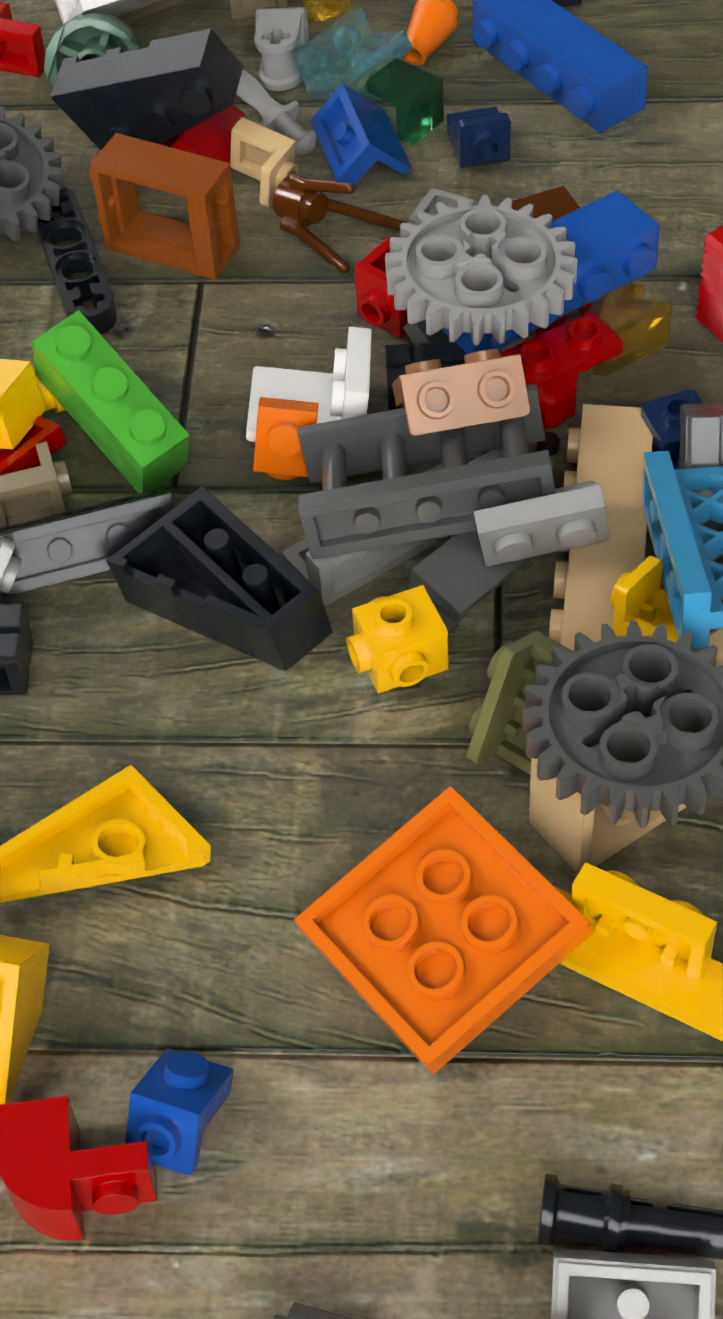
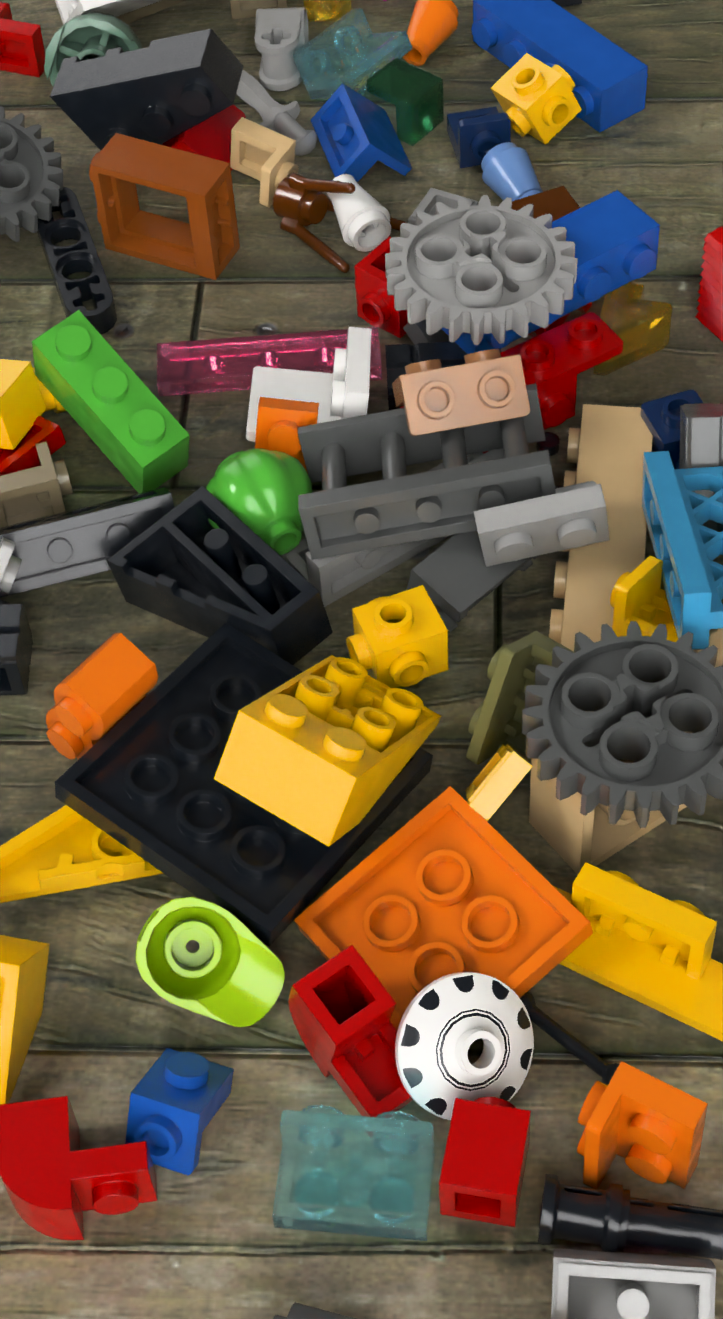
none -> orange brick [46,633,158,760]
none -> black plate [55,623,433,947]
none -> lime cap [135,896,285,1027]
none -> clear pink tile [157,327,382,396]
none -> bright green plant [206,448,313,555]
none -> yellow slope [214,655,441,847]
none -> clear light blue bracket [272,1105,435,1241]
none -> red brick [288,945,413,1130]
none -> white cone [327,174,391,252]
none -> white dish [395,972,534,1120]
none -> red brick [439,1097,531,1228]
none -> yellow tile [465,743,533,821]
none -> medium blue cone [481,142,543,201]
none -> yellow brick [491,53,582,145]
none -> black hinge [520,992,619,1085]
none -> orange bracket [577,1061,708,1189]

